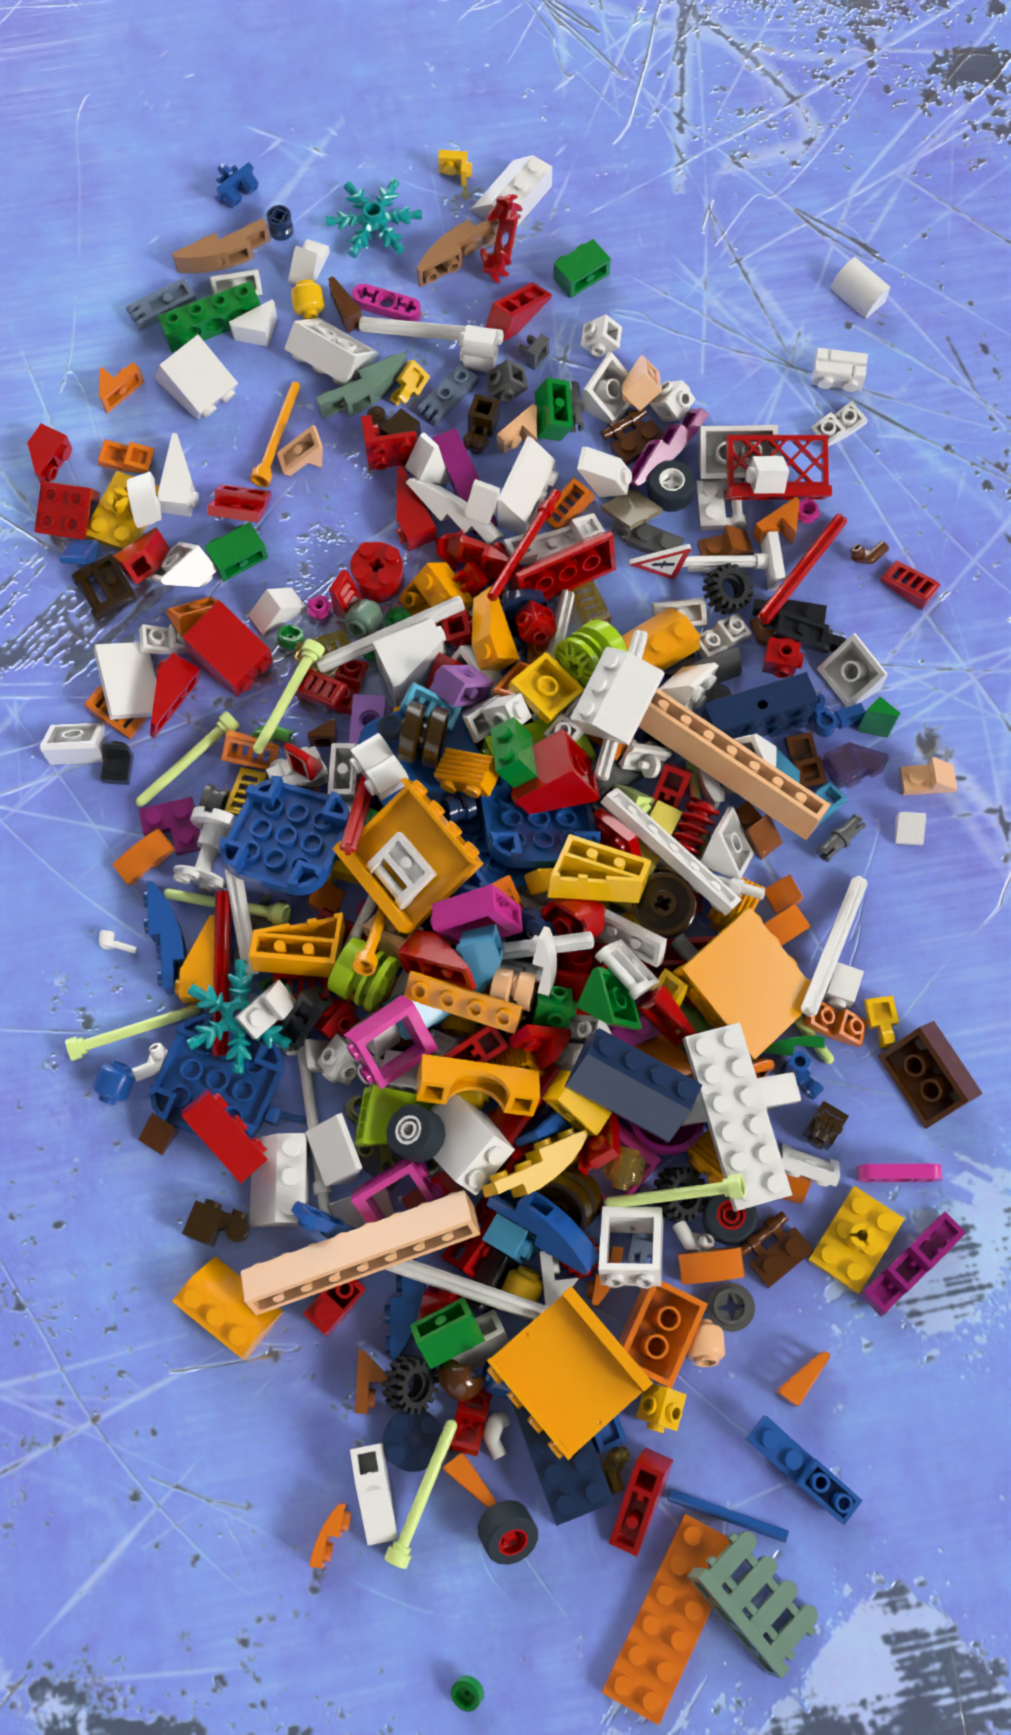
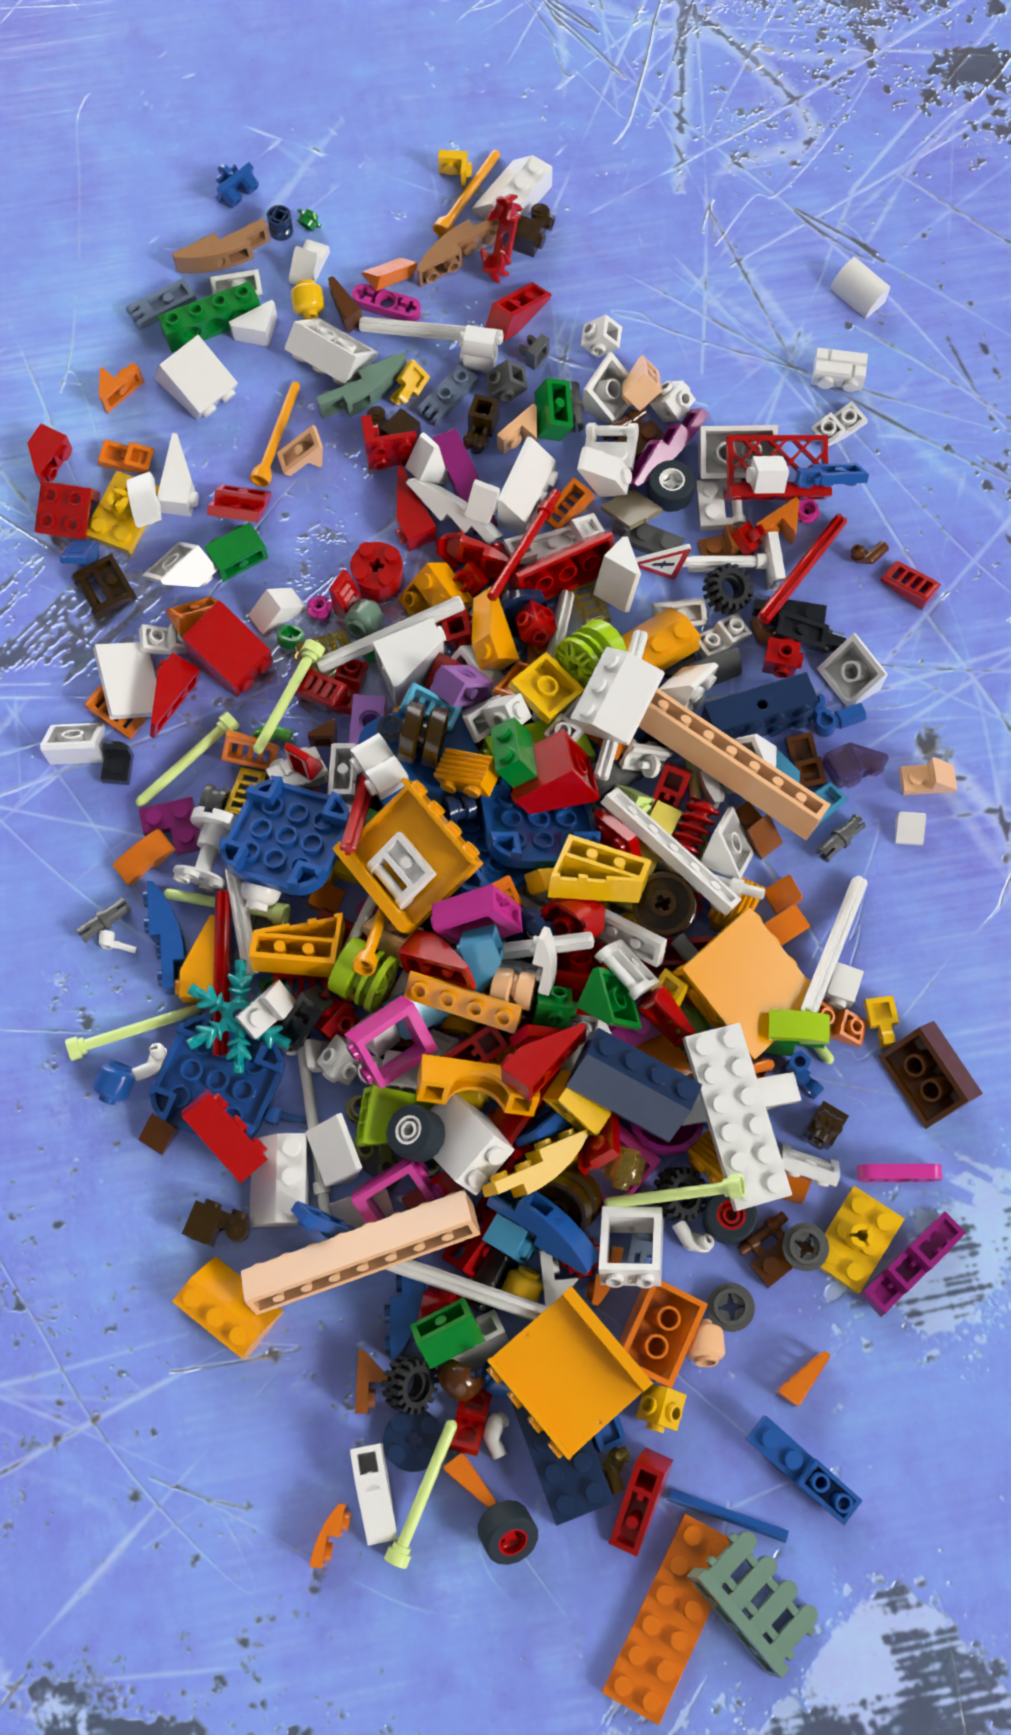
red slope [113,527,170,585] -> none
red slope [303,1279,367,1337] -> none
teal piece [325,178,422,258] -> none
green tile [385,606,411,627] -> none
green tile [451,1675,484,1712] -> none
green brick [553,239,611,298] -> none
orange slope [678,1246,745,1284] -> none
clear smoke plate [705,684,732,703] -> none
green slope [857,697,900,738] -> none
none -> dark grey pin [75,897,132,943]
none -> white piece [241,883,281,913]
none -> green plate [297,208,322,231]
none -> orange slope [362,258,417,291]
none -> light orange piece [433,150,500,238]
none -> red slope [501,1023,587,1102]
none -> dark brown brick [507,203,555,258]
none -> white plate [585,423,639,471]
none -> white slope [593,537,641,612]
none -> red tile [731,521,767,556]
none -> lime slope [769,1009,830,1044]
none -> dark grey gear [781,1223,829,1272]
none -> blue hinge [794,463,869,488]

